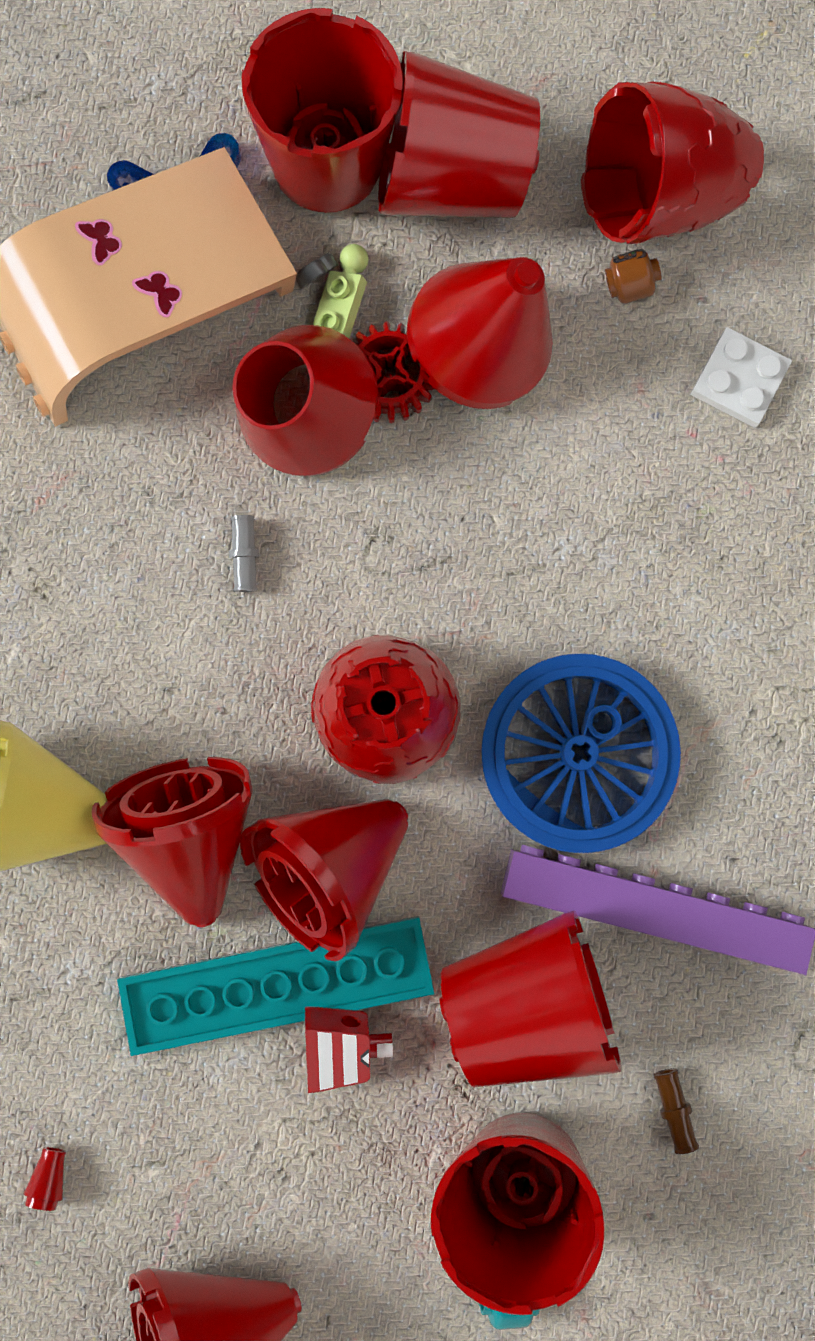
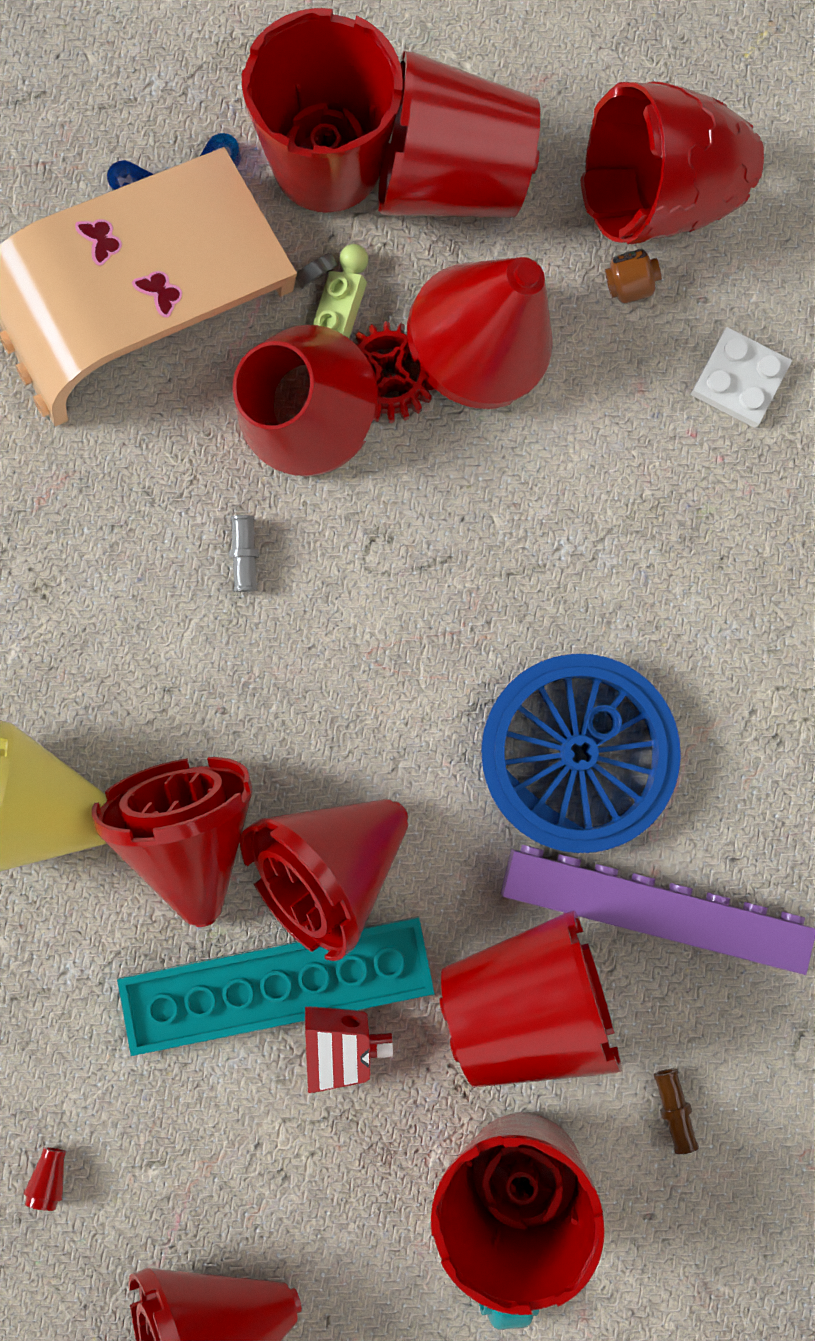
red piece [311,635,461,784] -> none

